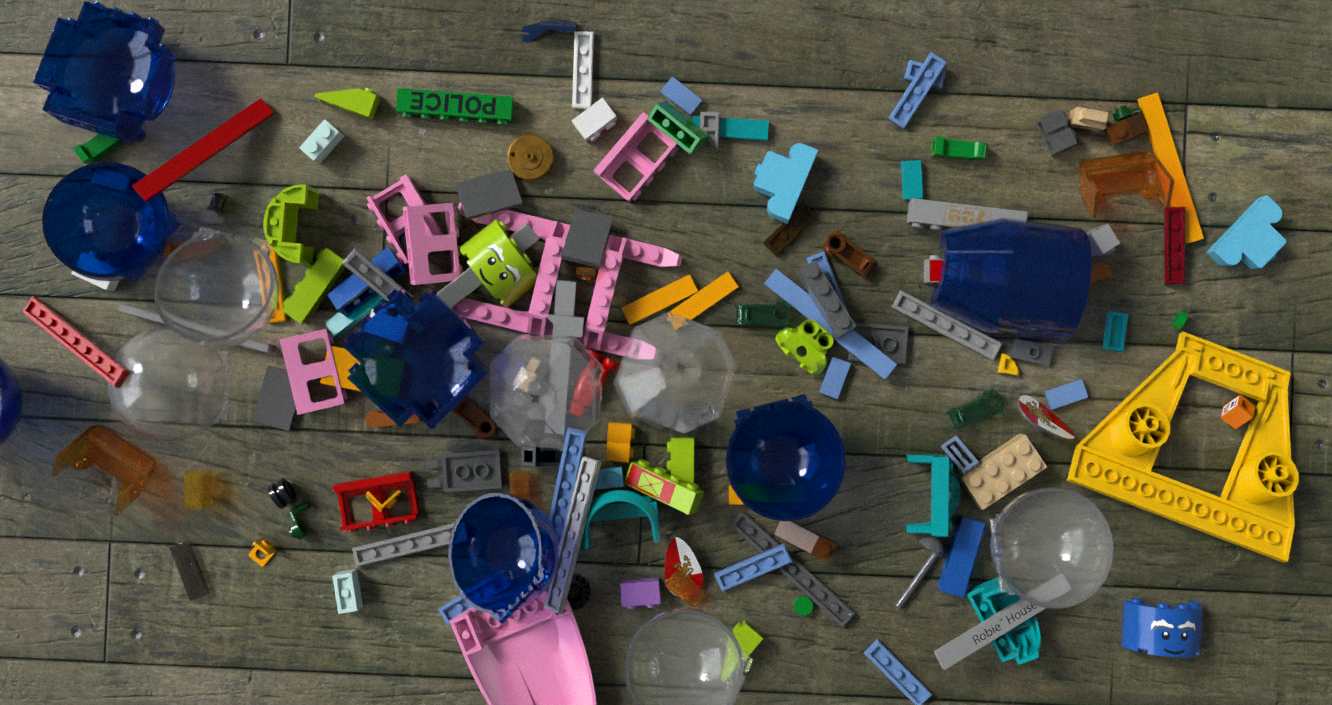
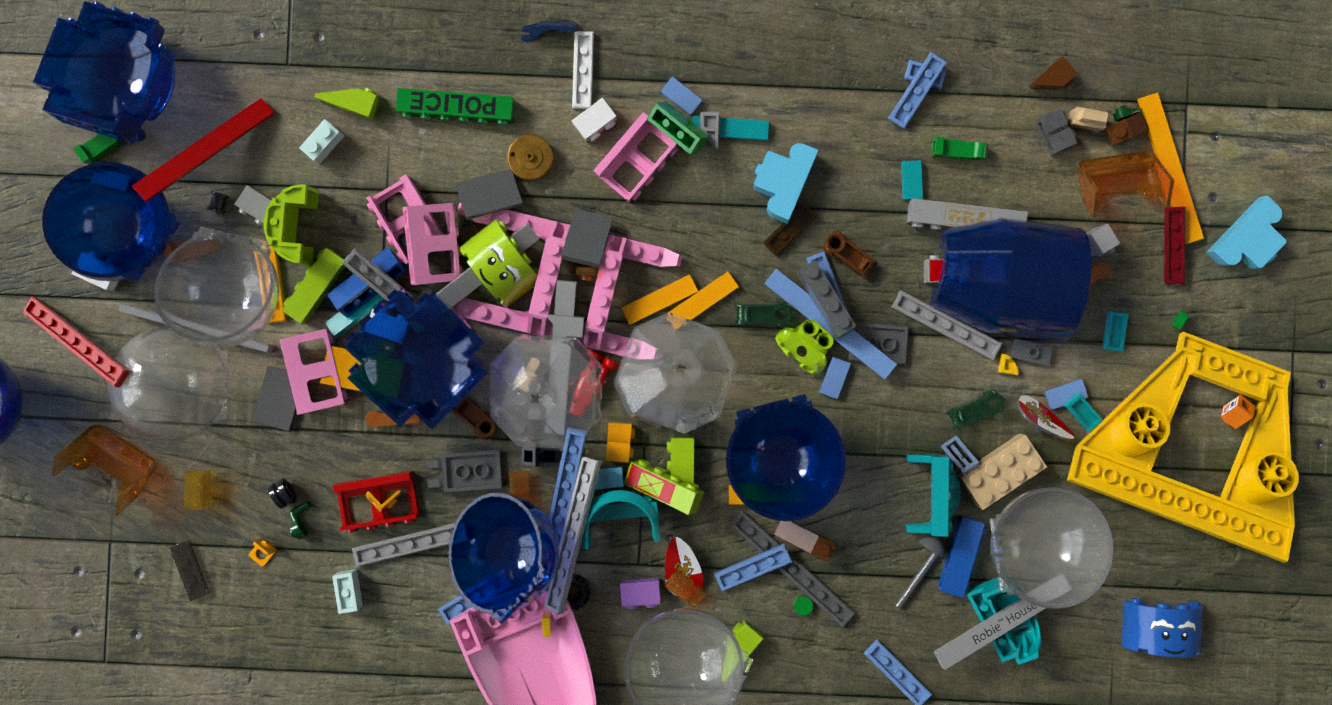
none -> light grey brick [234,185,272,227]
none -> yellow tile [542,612,552,637]
none -> reddish brown slope [1029,56,1078,90]
none -> teal tile [1063,392,1103,433]

